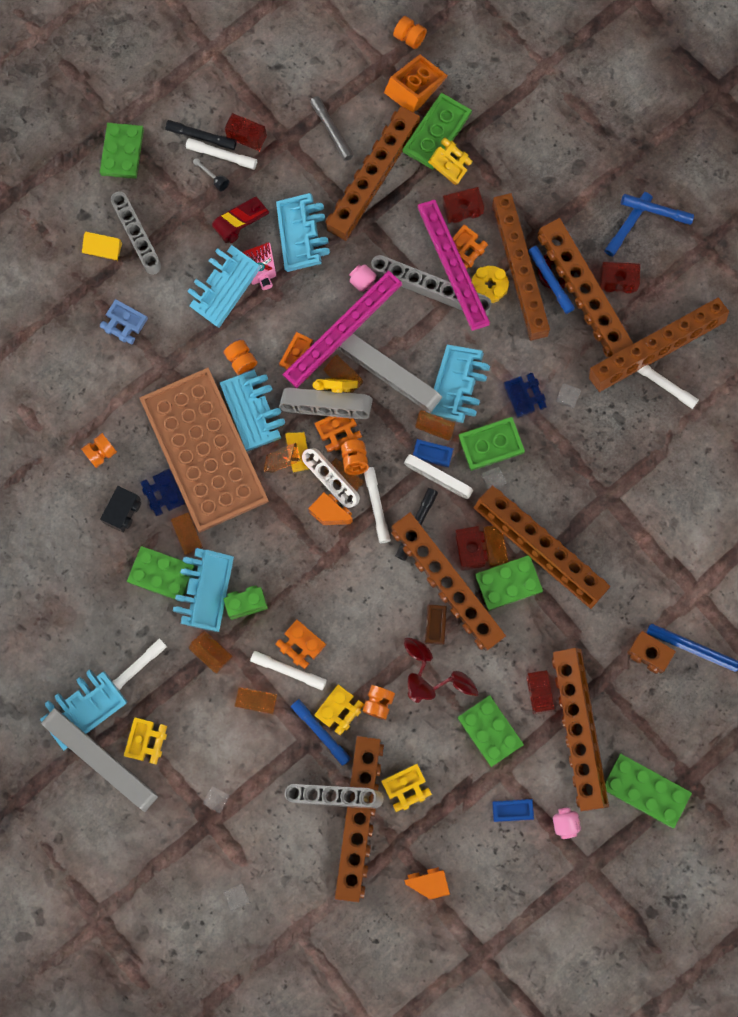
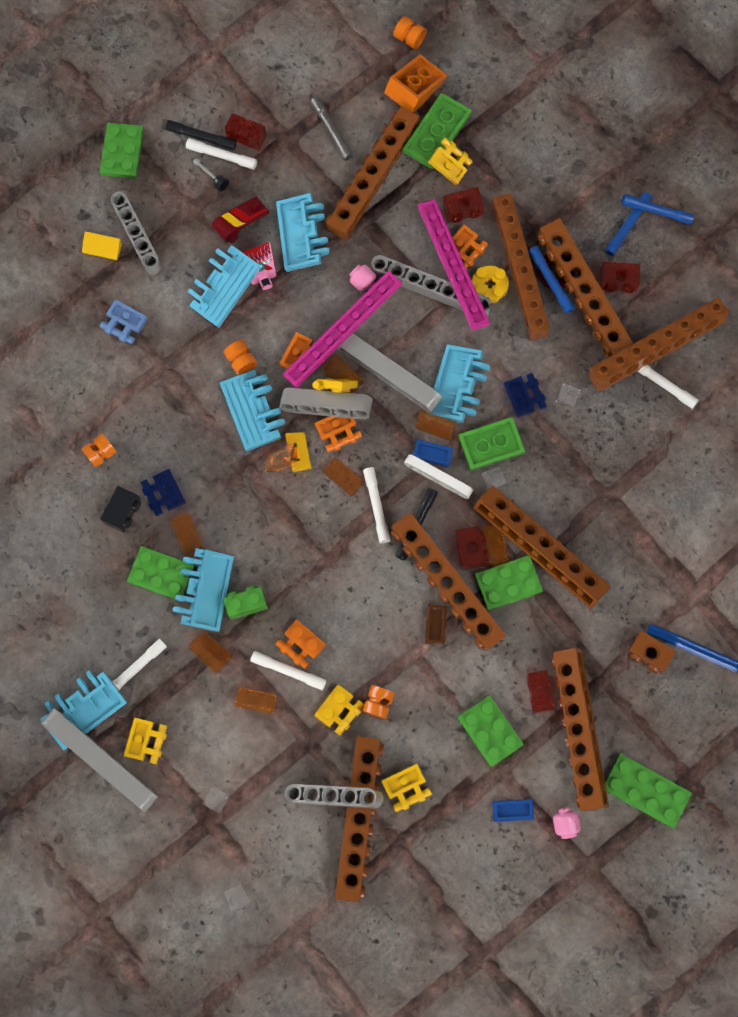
nougat plate [140,368,269,533] -> none
blue piece [291,699,351,766] -> none
white beam [302,448,360,508] -> none
orange slope [308,492,353,525] -> none
orange wheel [341,439,369,475] -> none
dark red plant [404,638,479,703] -> none
orange slope [404,867,450,900] -> none

